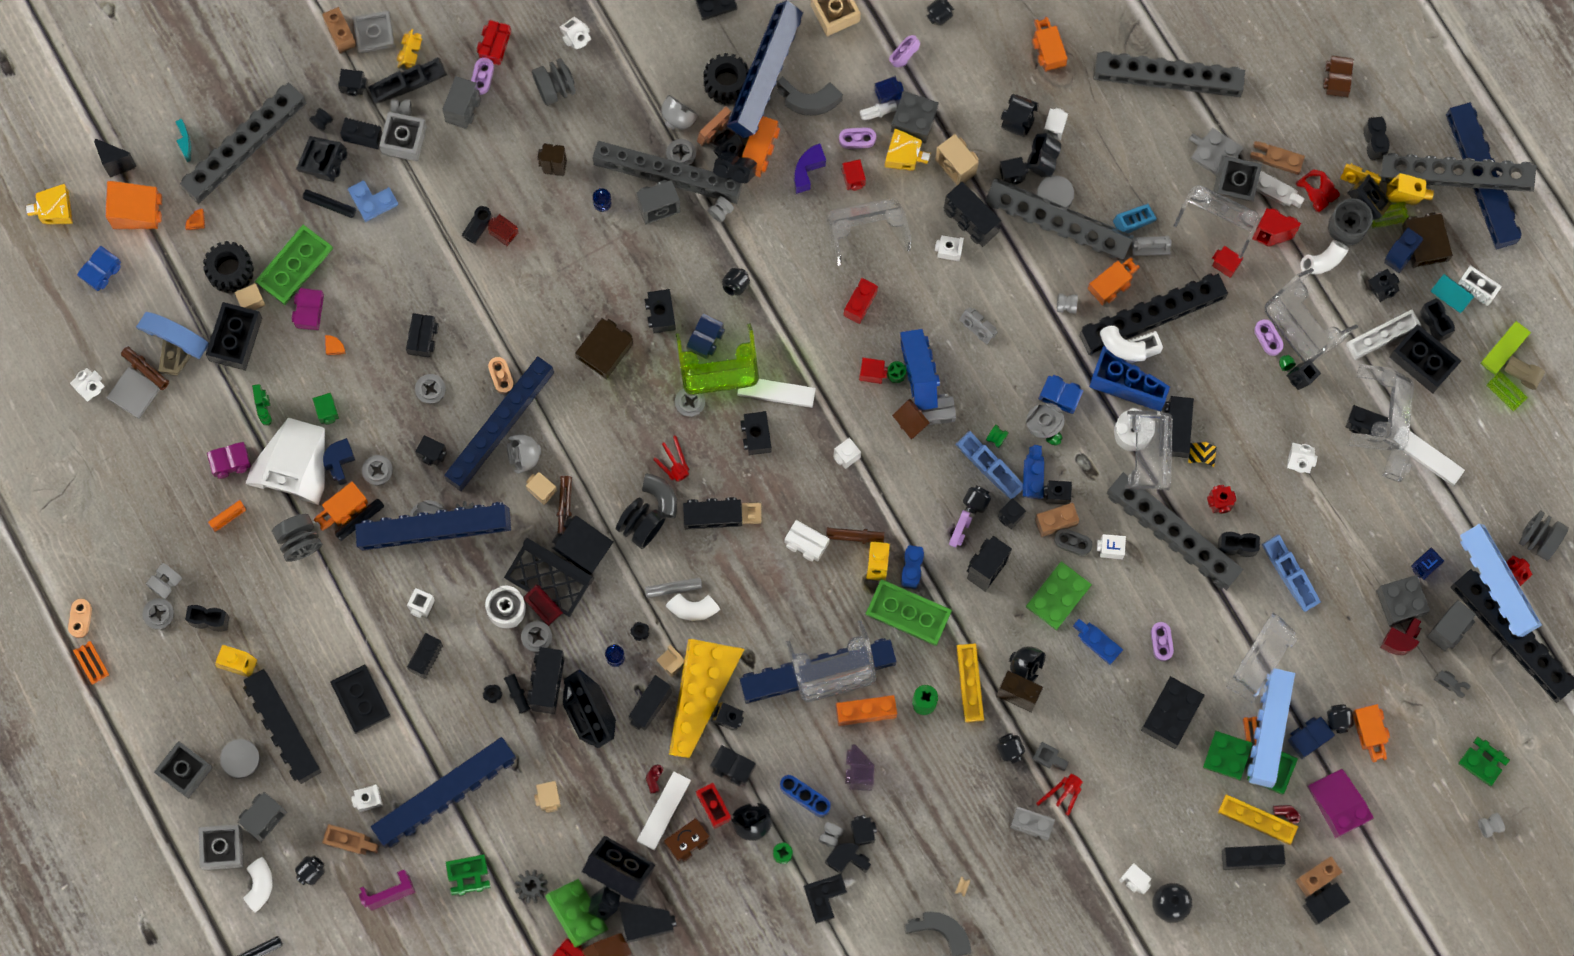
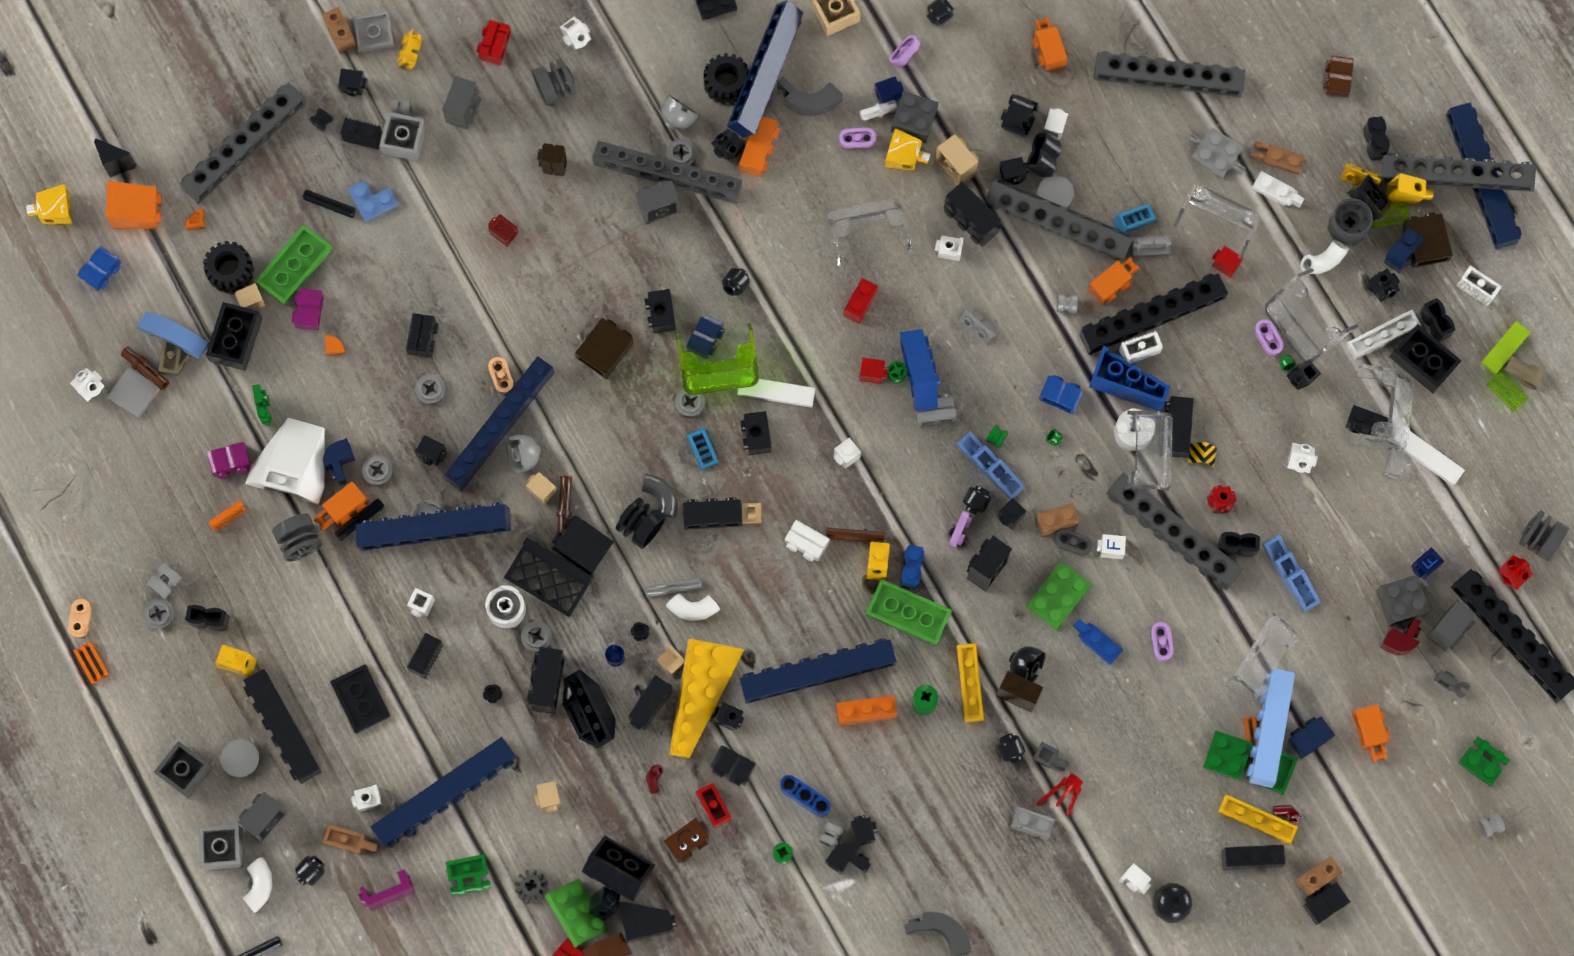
teal slope [175,118,192,162] -> none
black plate [296,136,348,182] -> none
green brick [312,393,339,425] -> none
black slope [368,57,447,104] -> none
black piece [461,206,493,244] -> none
lavender plate [471,58,494,95] -> none
black pin [504,673,531,714] -> none
dark red tile [523,584,563,626] -> none
clear blue wheel [592,188,612,212] -> none
white tile [637,772,691,851] -> none
red plant [653,436,690,482] -> none
nougat plate [697,107,731,146] -> none
light grey wheel [708,196,734,223] -> none
black brick [713,152,757,183] -> none
black cylinder [731,803,772,841] -> none
clear windscreen [786,620,877,702] -> none
dark purple brick [794,143,826,194] -> none
black plate [803,874,847,924] -> none
red brick [842,159,866,191] -> none
clear purple slope [845,744,874,791] -> none
reddish brown piece [892,399,930,440] -> none
tan bush [955,877,970,896] -> none
blue hinge [1023,445,1044,500] -> none
light grey tile [1026,403,1065,438] -> none
black brick [1043,480,1072,505] -> none
white cylinder [1100,326,1146,361] -> none
black brick [1140,676,1205,749] -> none
dark grey brick [1213,156,1262,201] -> none
red slope [1252,208,1301,247] -> none
red piece [1295,169,1340,212] -> none
magenta slope [1307,769,1374,839] -> none
black head [1327,704,1354,734] -> none
teal slope [1431,274,1474,313] -> none
light blue brick [1460,524,1542,637] -> none
none -> dark azure slope [685,428,719,470]

